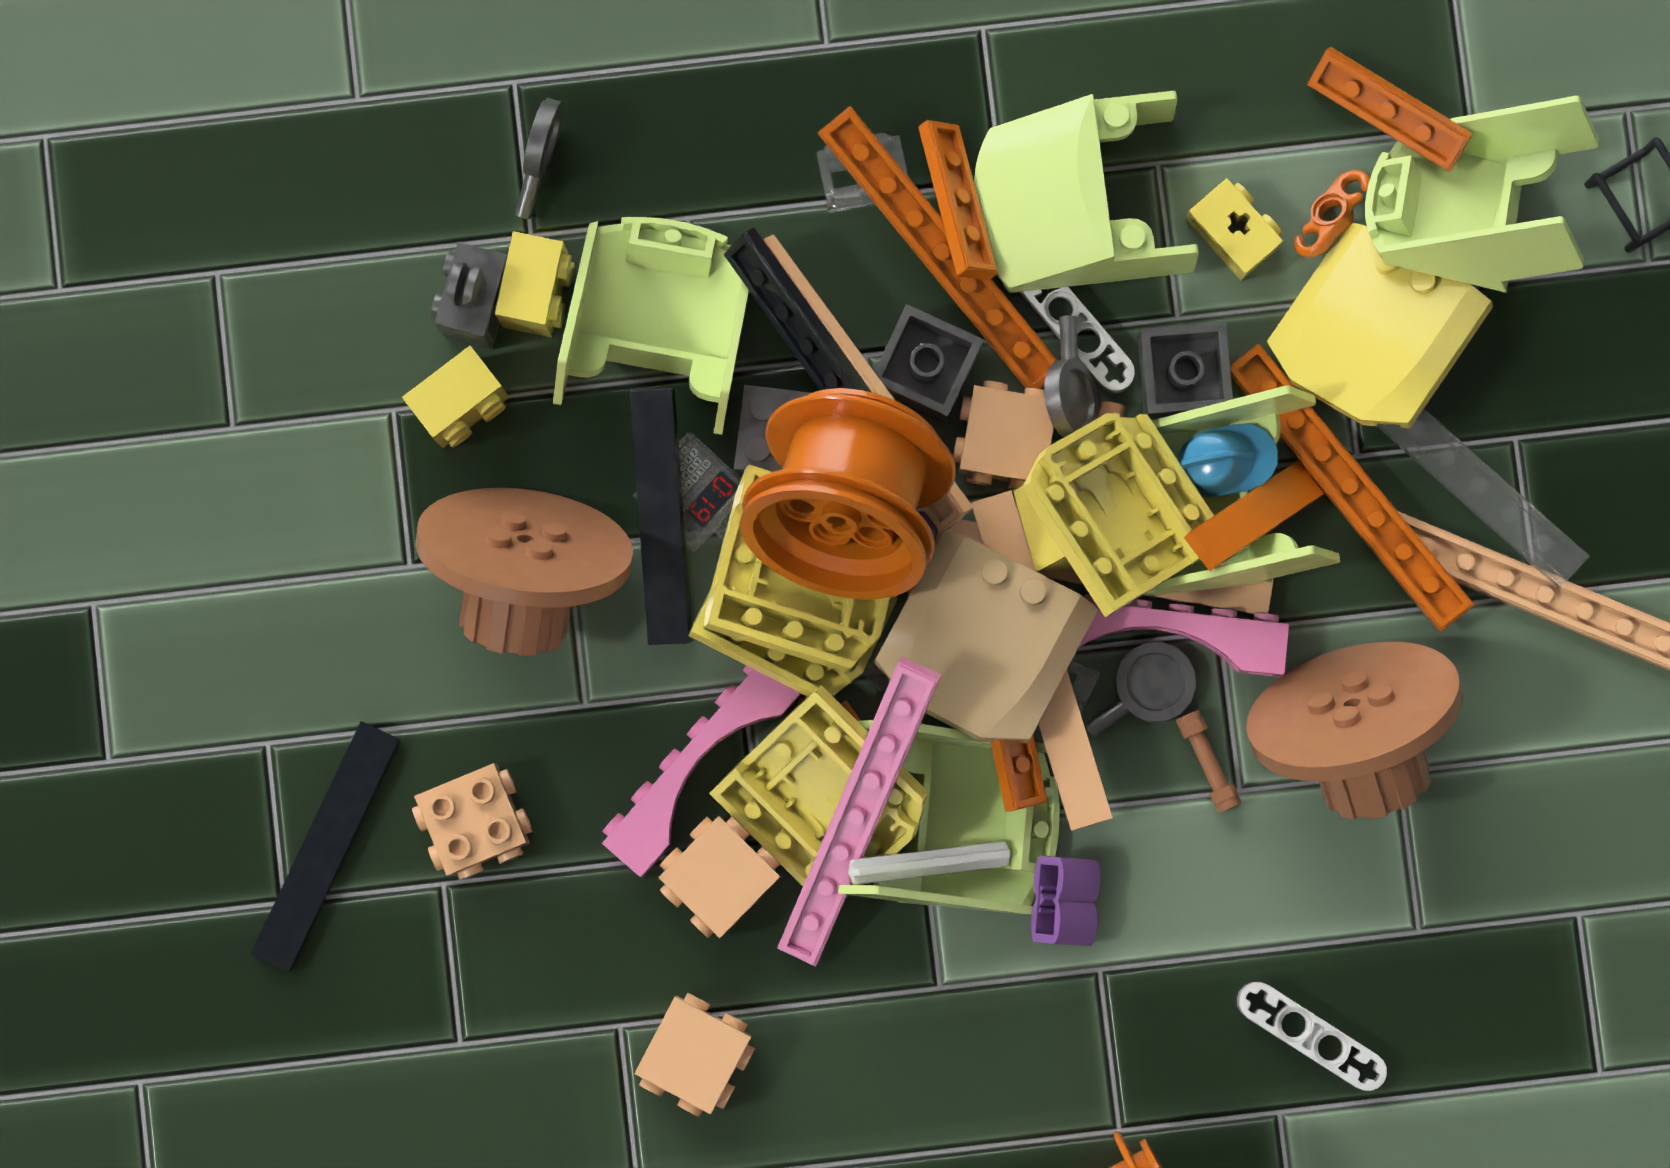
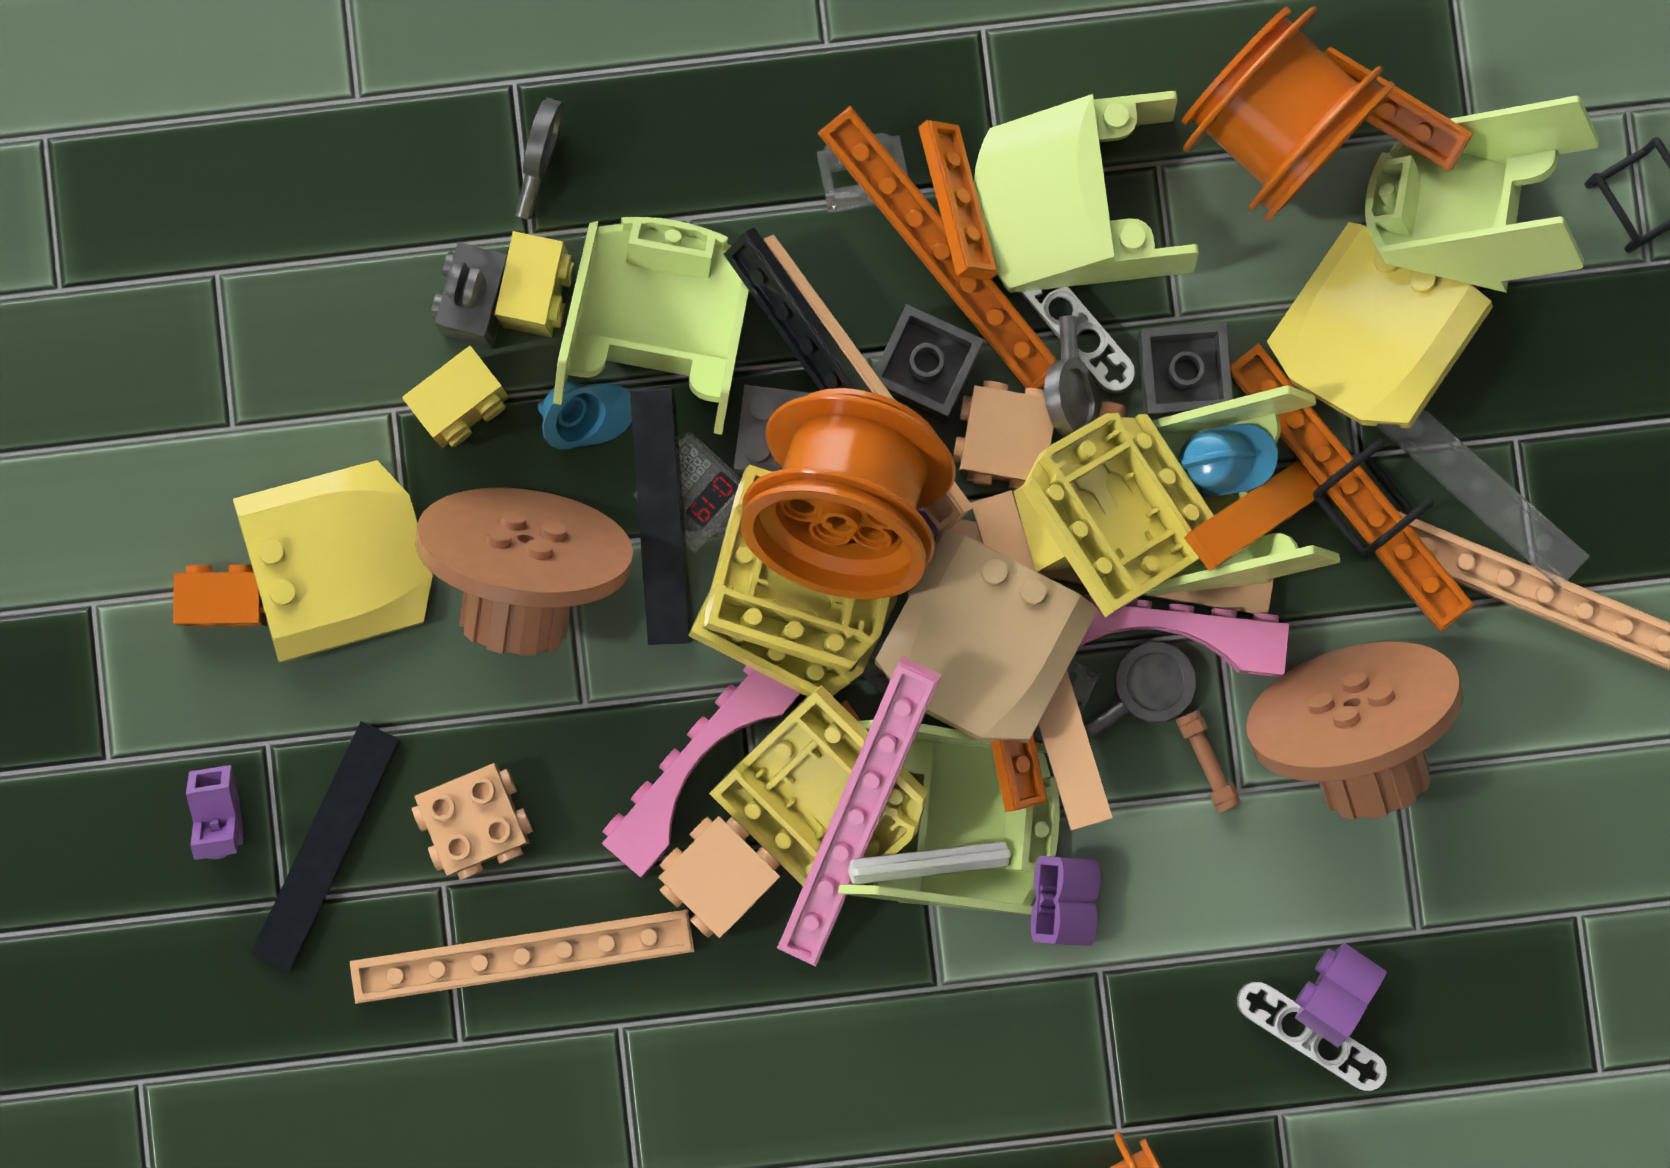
light nougat brick [634,992,755,1117] -> none
light yellow brick [1185,178,1283,281] -> none
orange piece [1294,170,1370,258] -> none
none -> orange brick [173,564,265,627]
none -> medium lavender brick [186,765,243,860]
none -> light yellow wedge [233,460,433,664]
none -> light nougat tile [349,909,695,1004]
none -> dark azure piece [538,382,632,449]
none -> orange wheel [1181,6,1396,223]
none -> medium lavender brick [1295,943,1387,1047]
none -> black piece [1313,438,1434,557]

